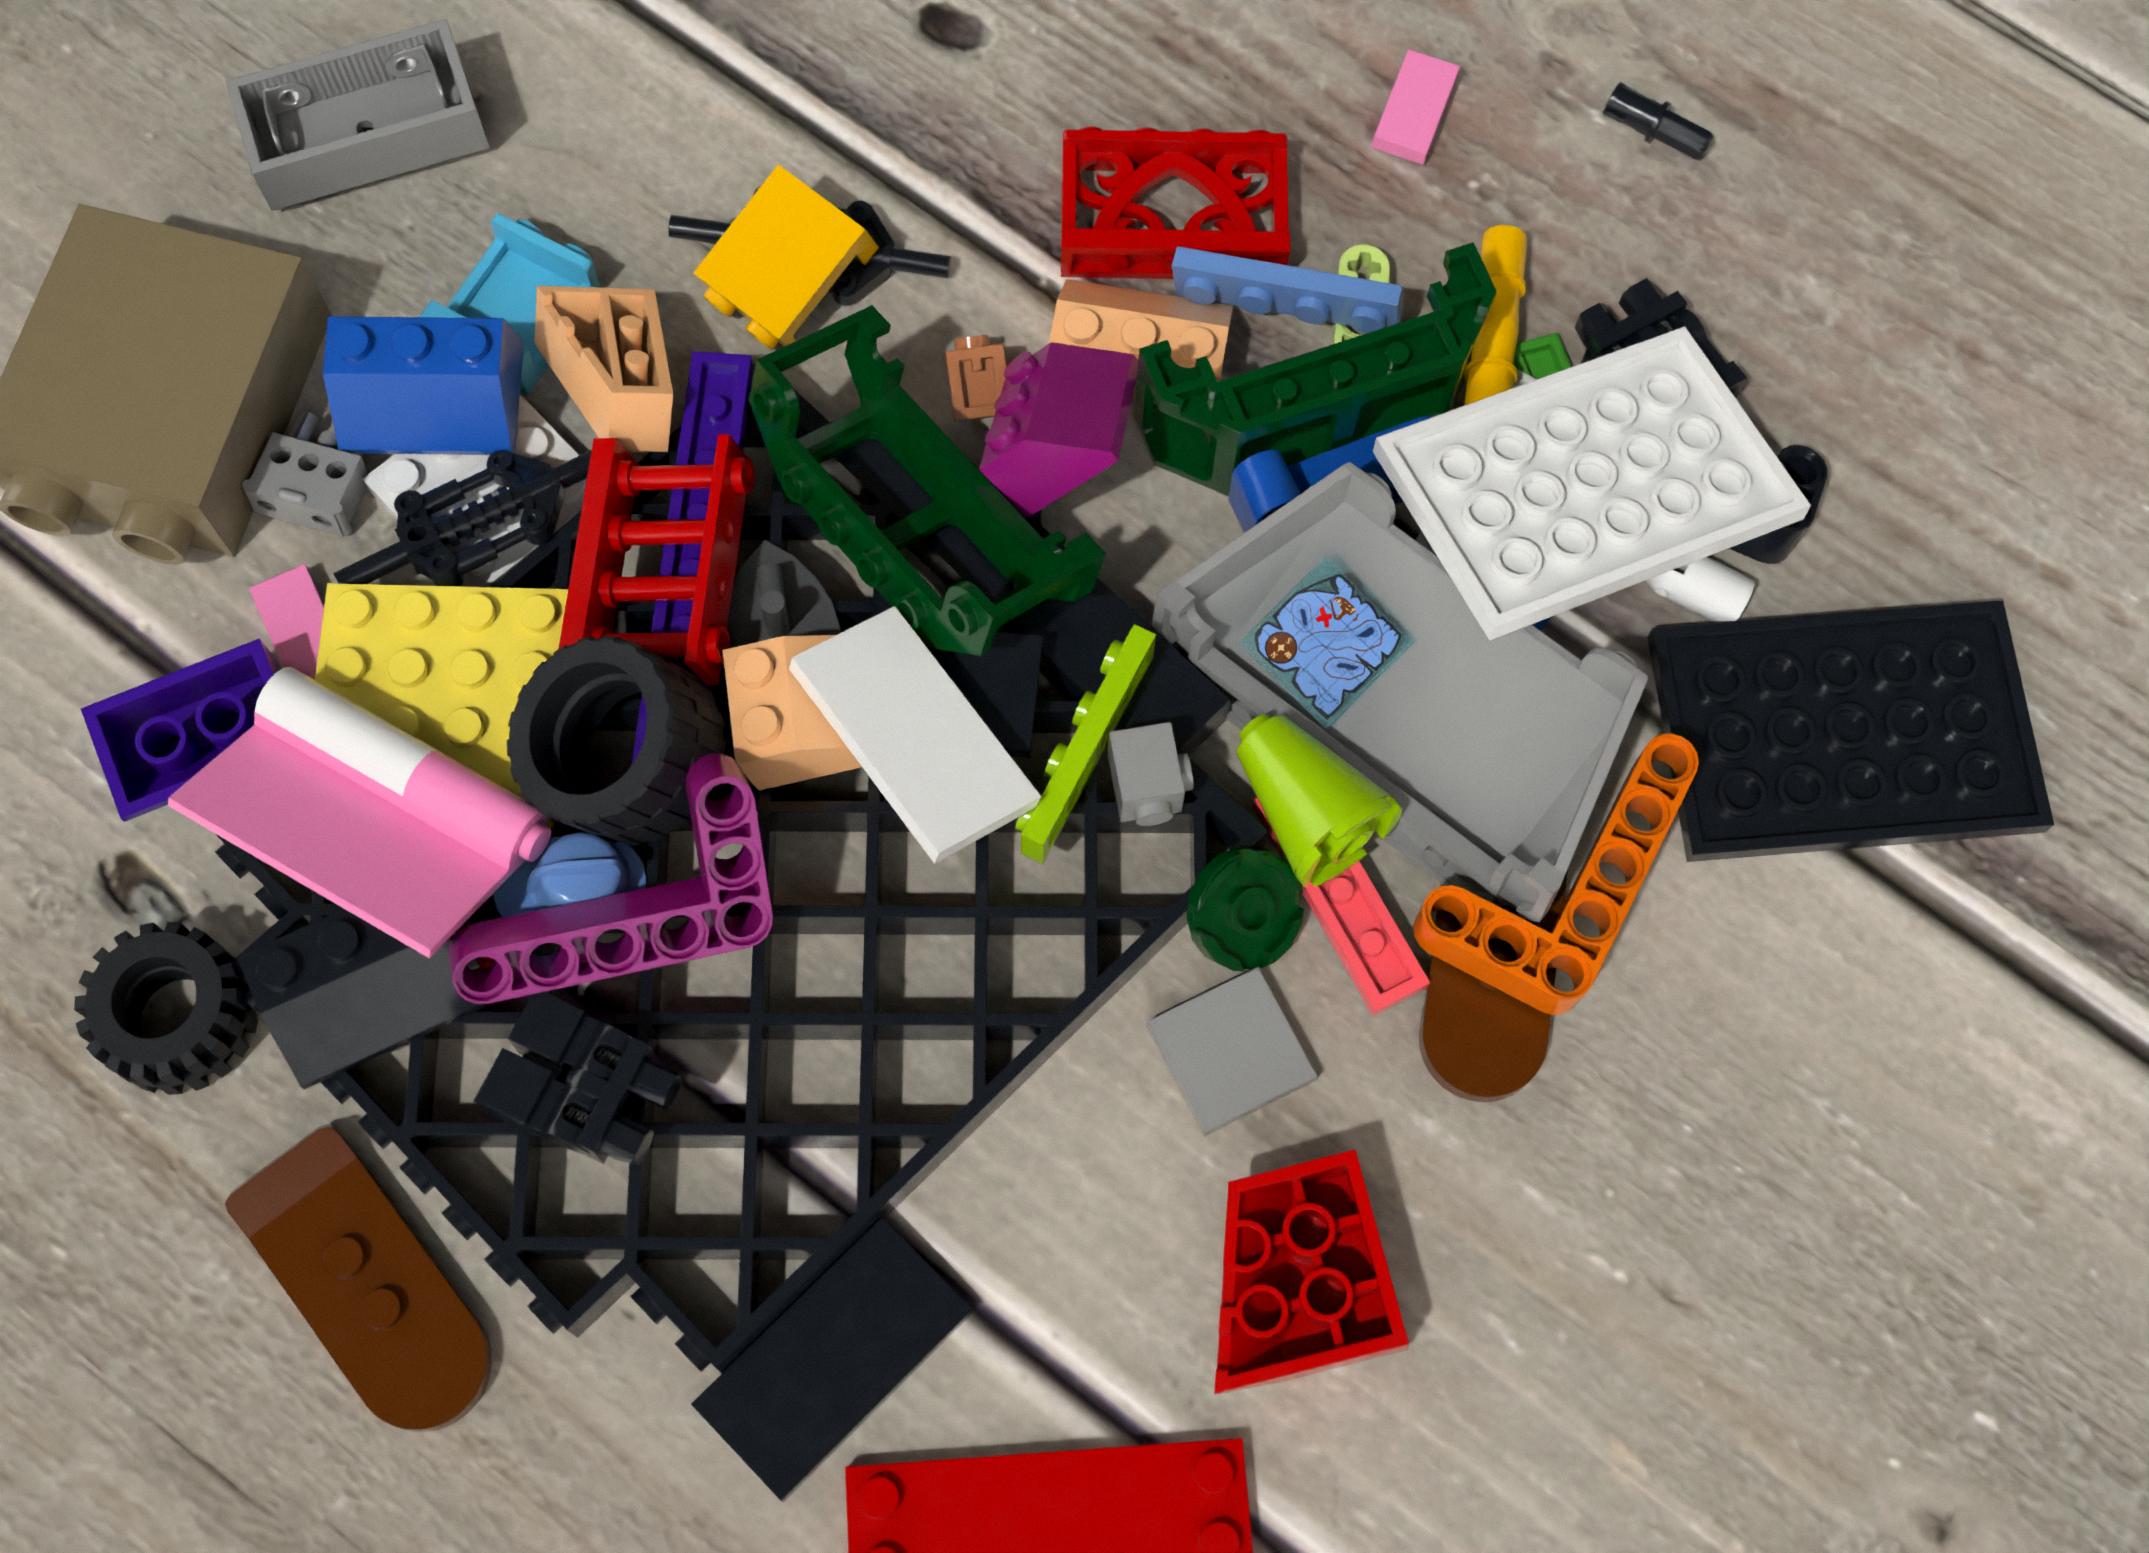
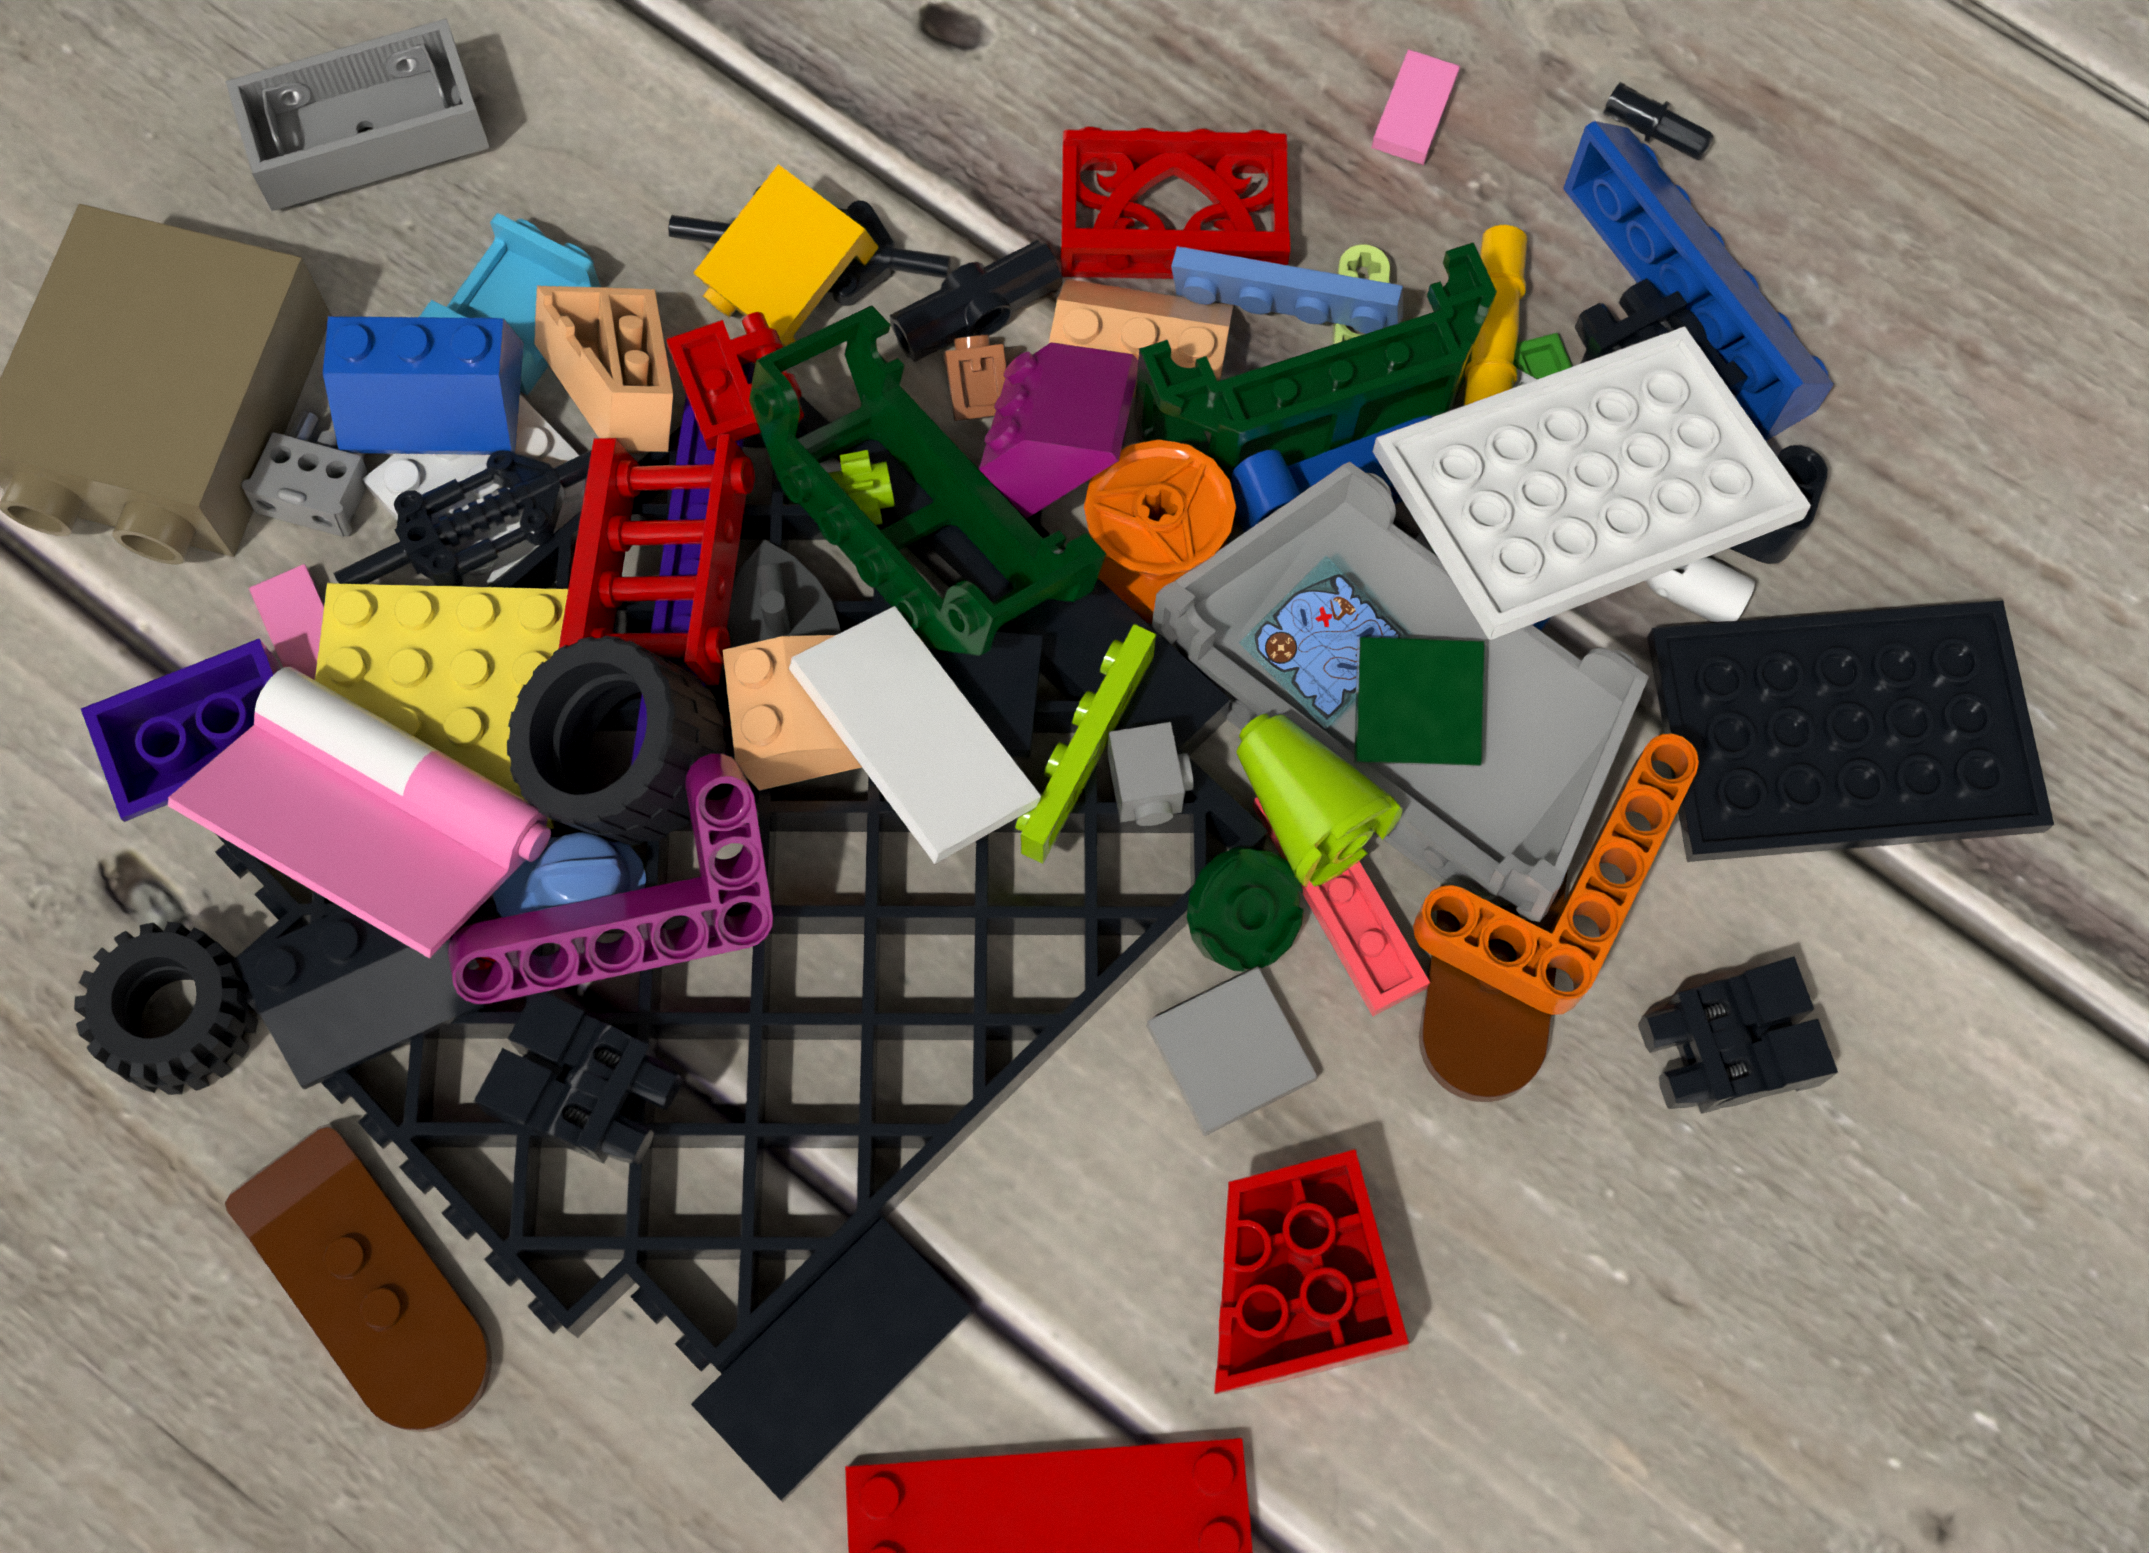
none -> red plate [666,312,804,451]
none -> lime gear [828,450,895,525]
none -> black piece [889,240,1062,362]
none -> orange piece [1084,439,1236,624]
none -> dark green tile [1354,637,1484,767]
none -> blue slope [1563,121,1834,441]
none -> black hips [1638,956,1838,1114]

